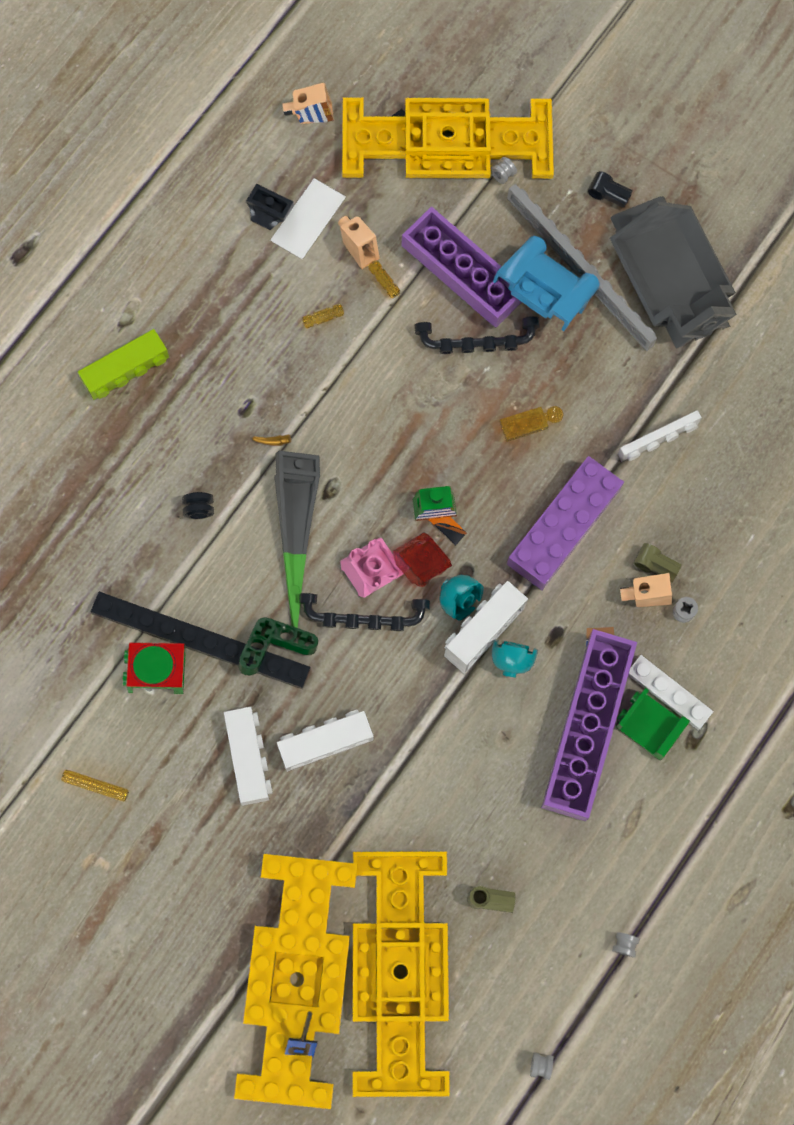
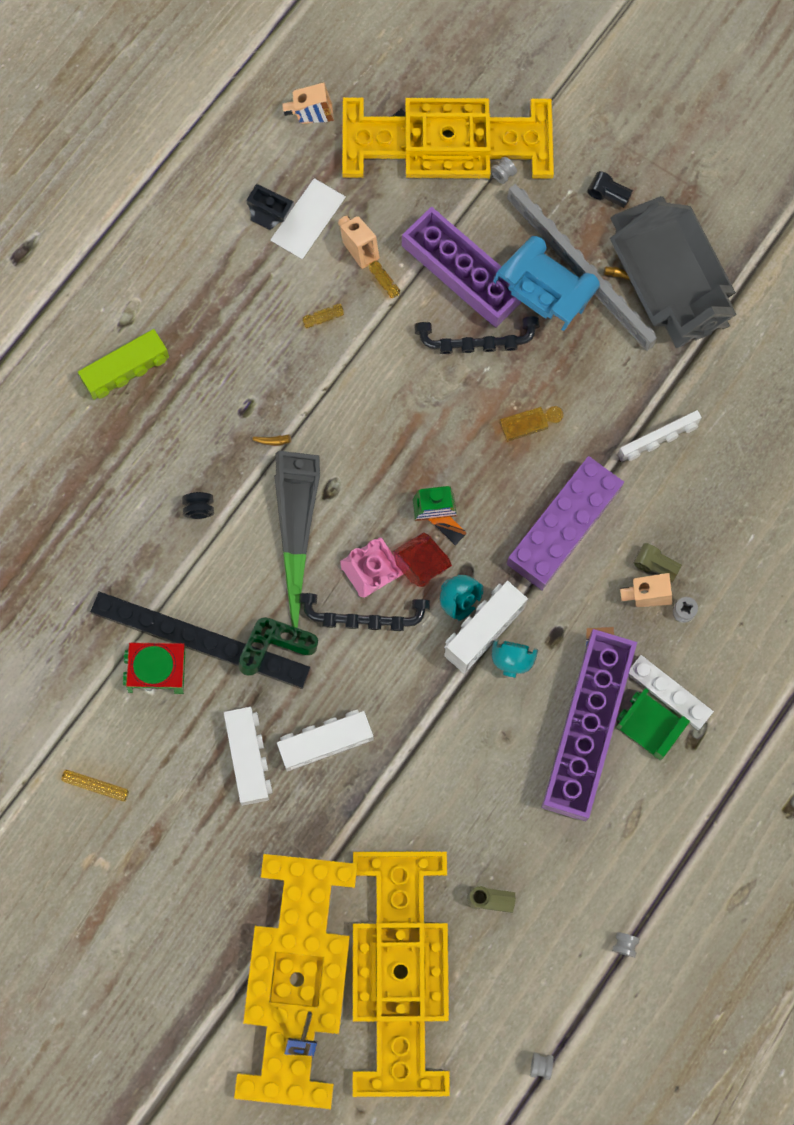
none -> pearl gold helmet [604,266,631,281]

